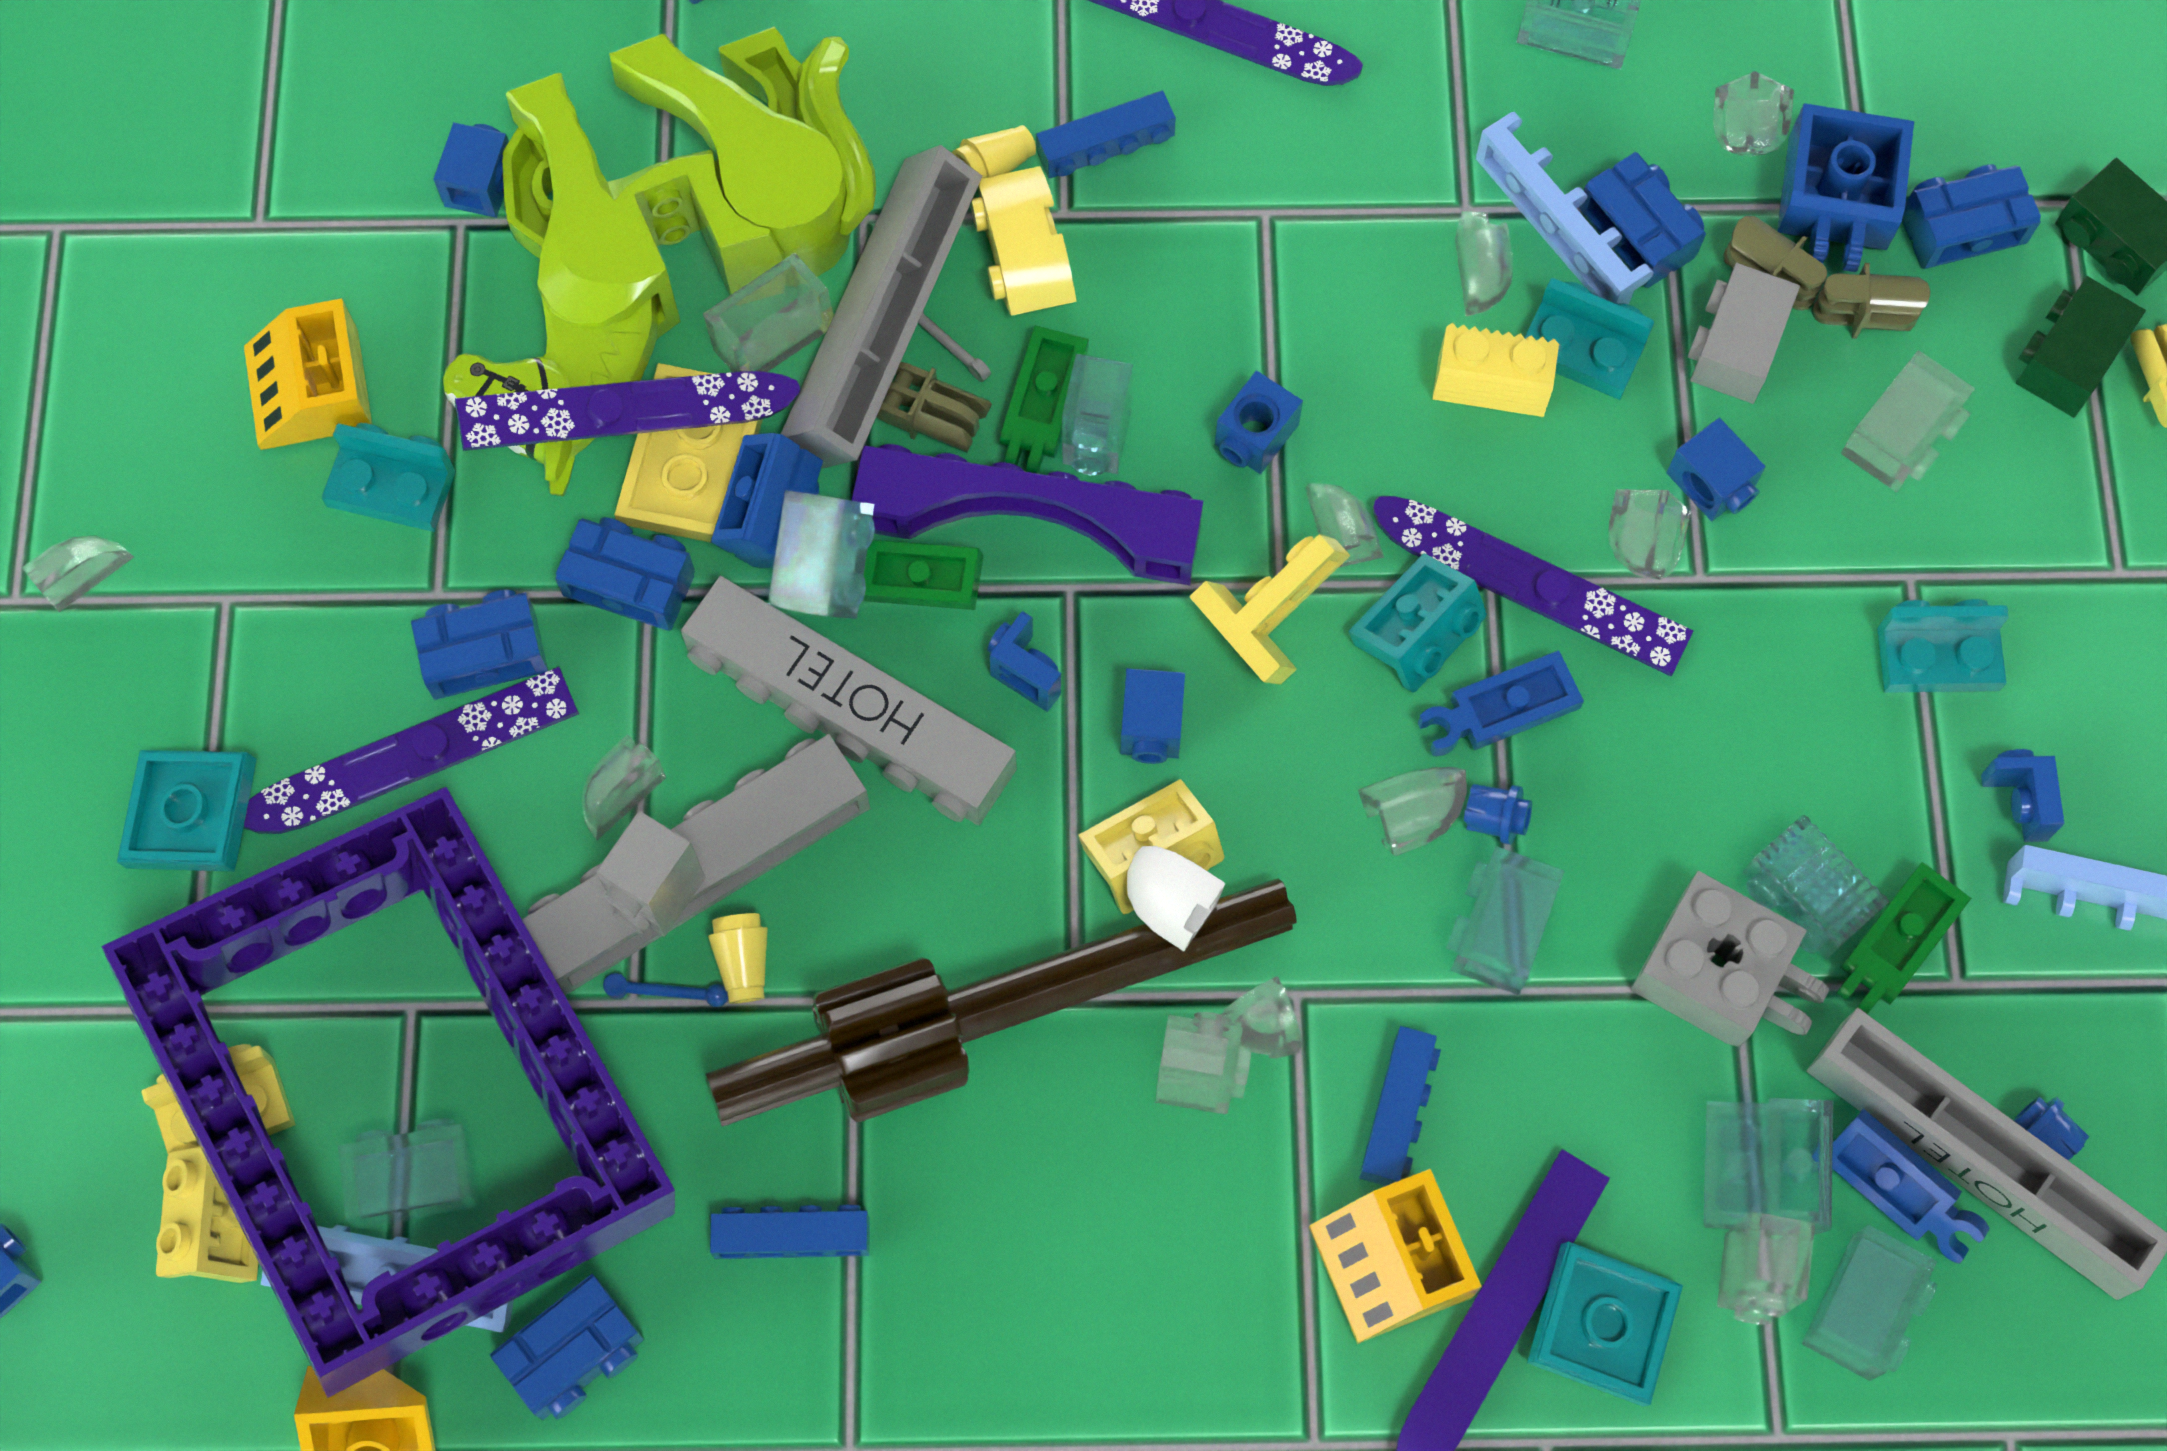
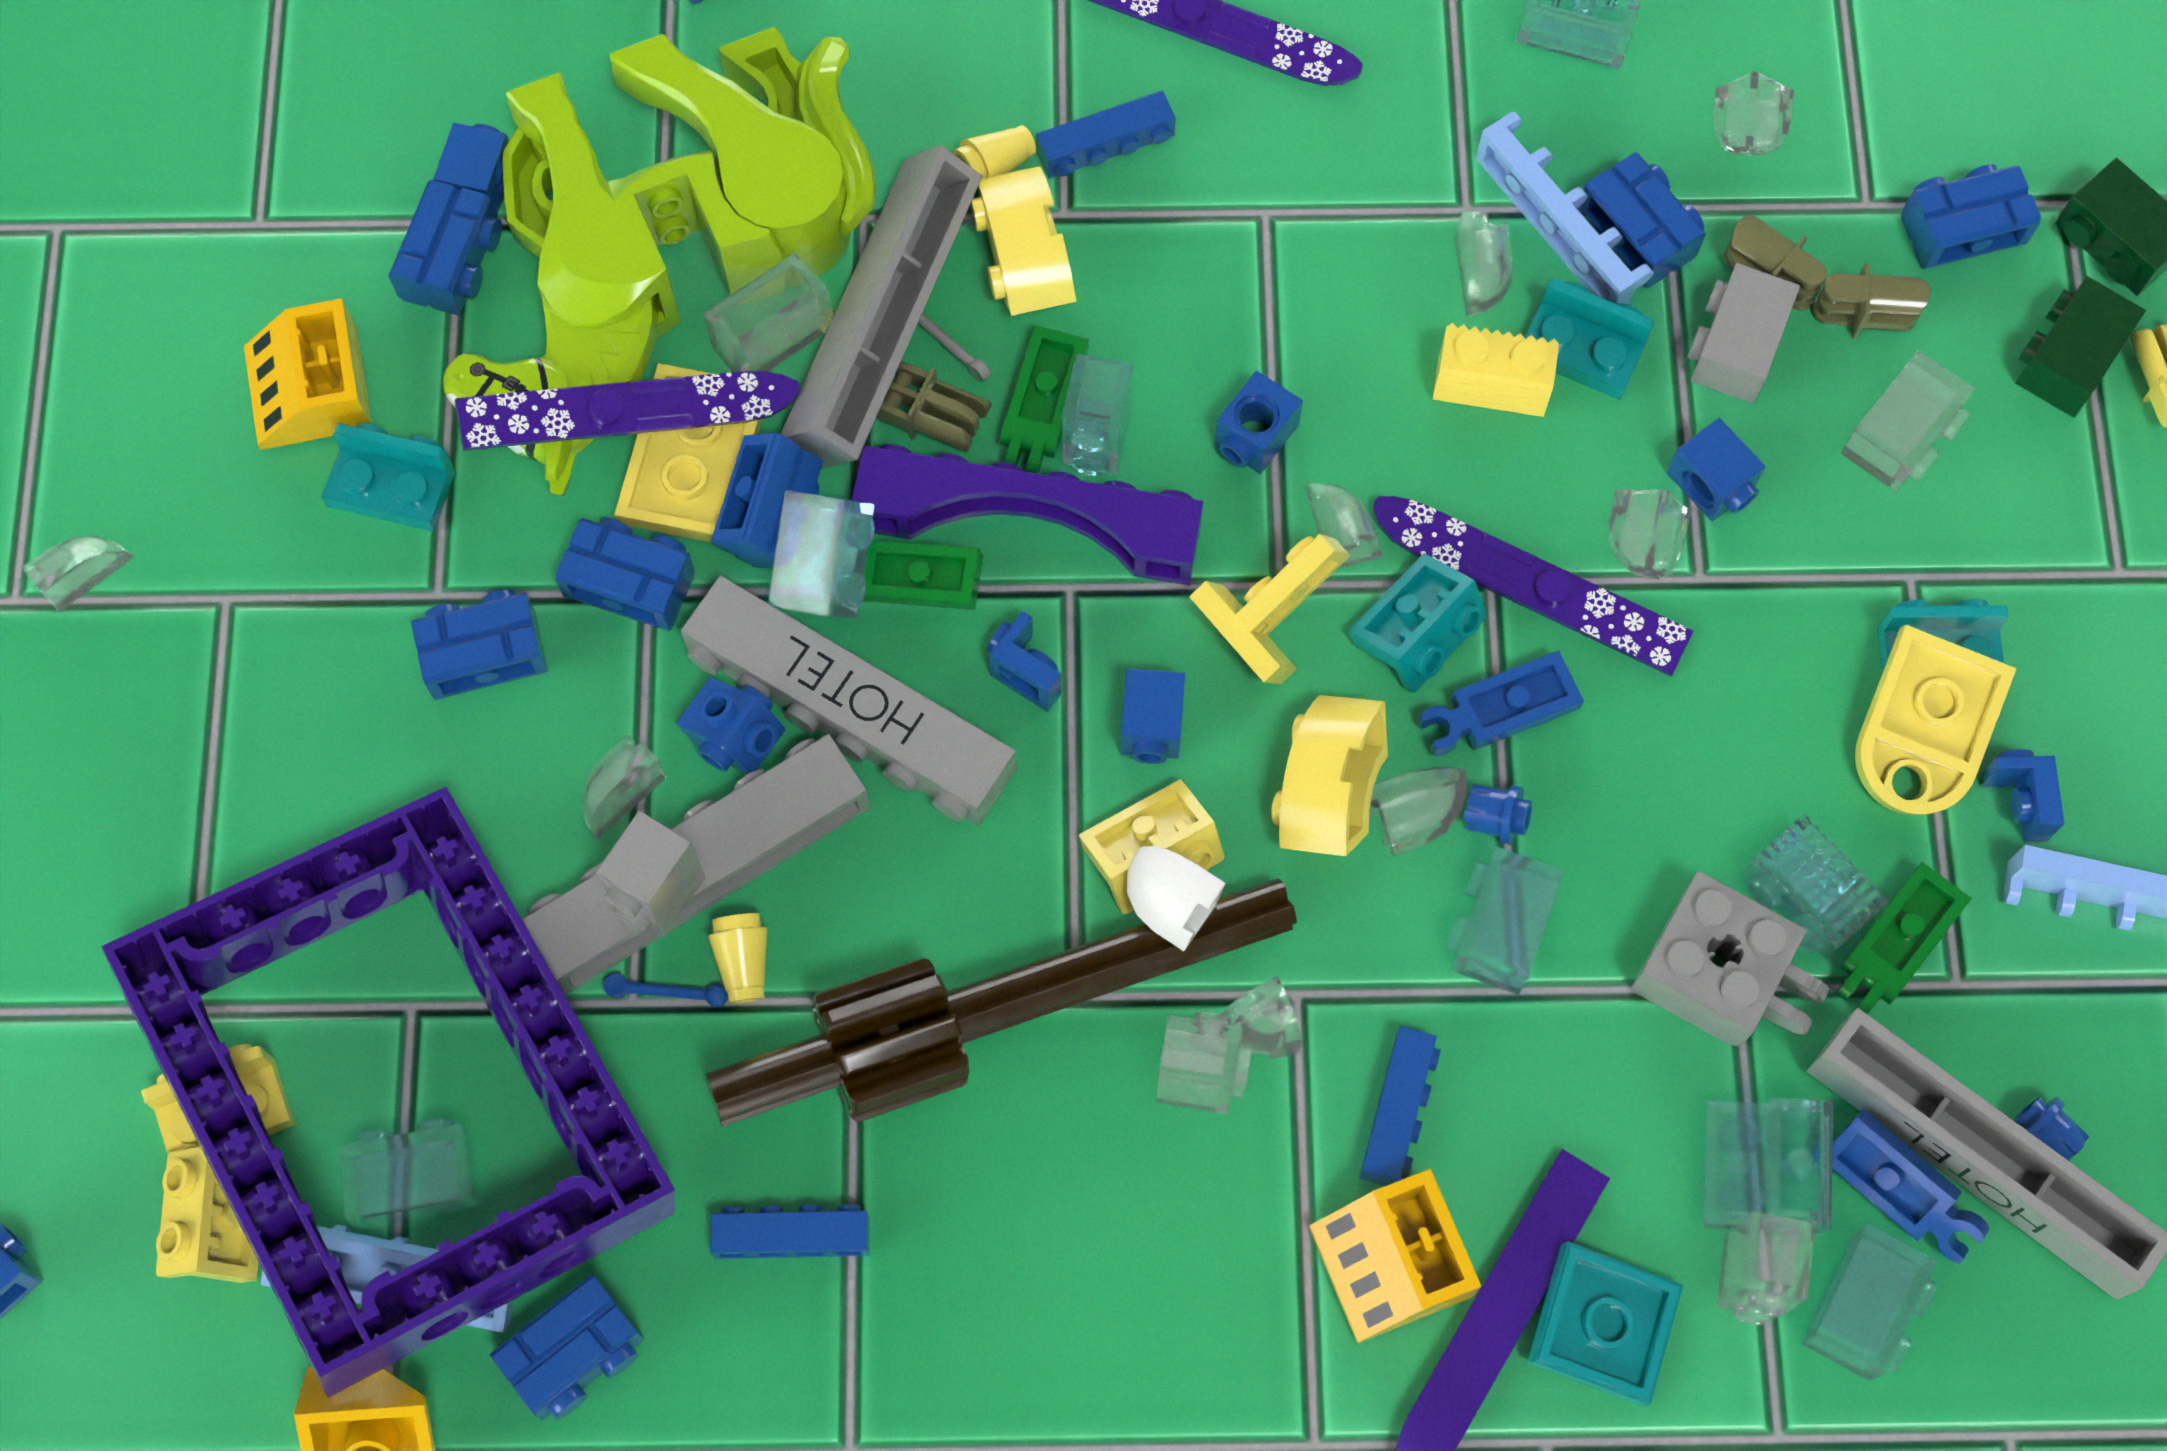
teal tile [117,750,257,872] -> none
dark purple piece [243,667,579,834] -> none
blue hinge [1777,103,1914,272] -> none
none -> blue brick [389,180,502,315]
none -> blue brick [676,677,786,774]
none -> light yellow brick [1272,695,1388,856]
none -> light yellow tile [1855,625,2017,816]

